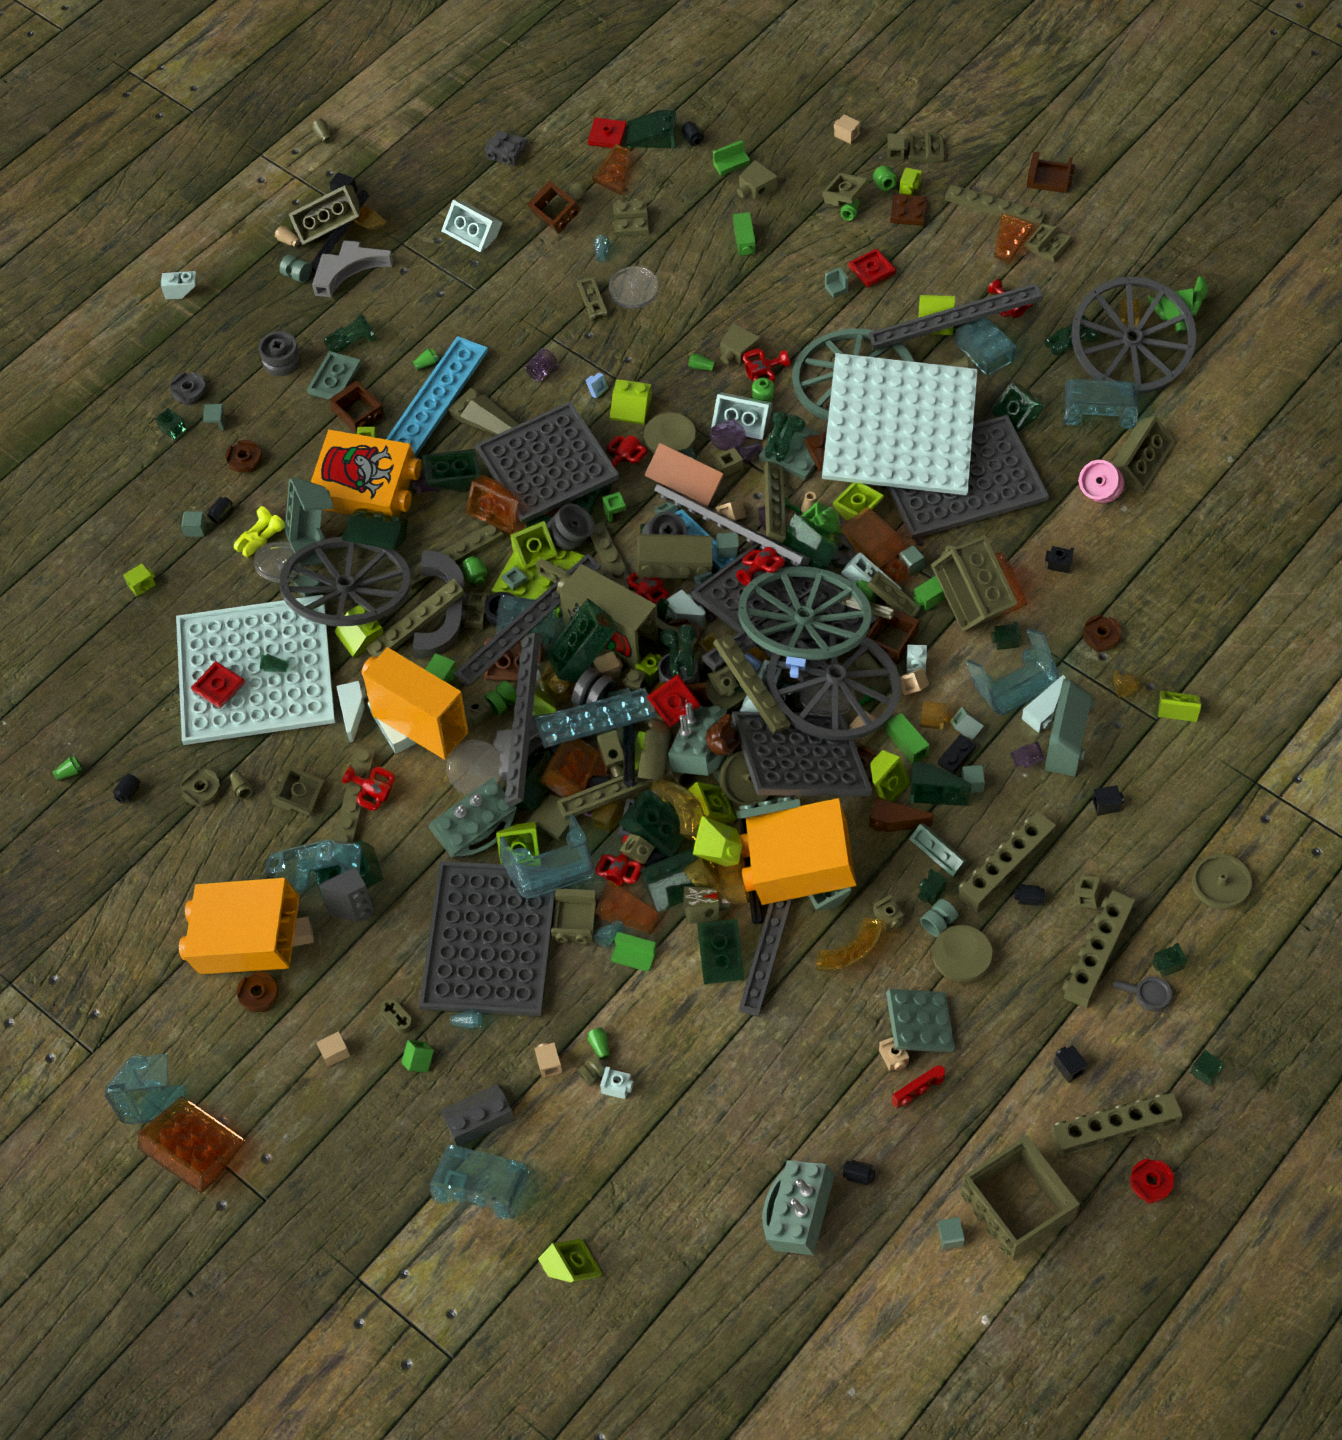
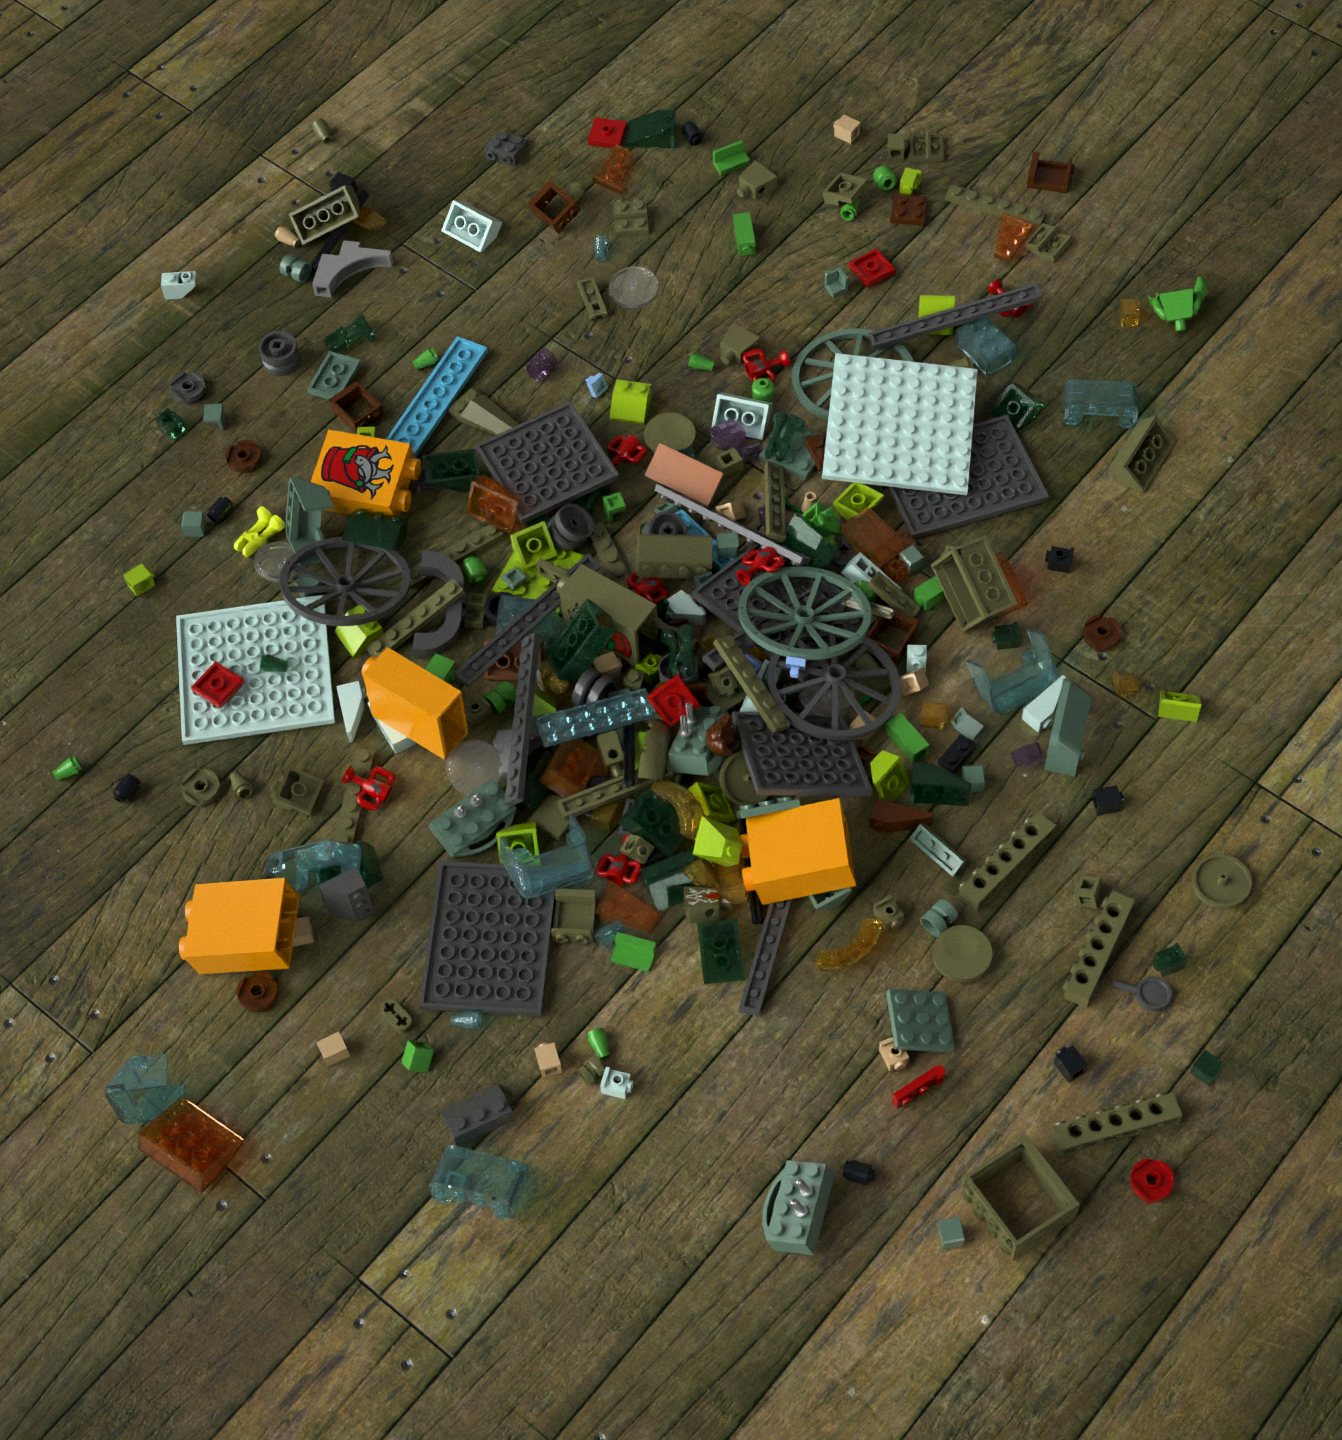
lime slope [538,1238,603,1282] -> none
clear green brick [918,869,947,905] -> none
black brick [1014,884,1045,906] -> none
clear green piece [1044,315,1099,355] -> none
dark grey wheel [1071,277,1196,393] -> none
bright pink wheel [1079,460,1125,503] -> none

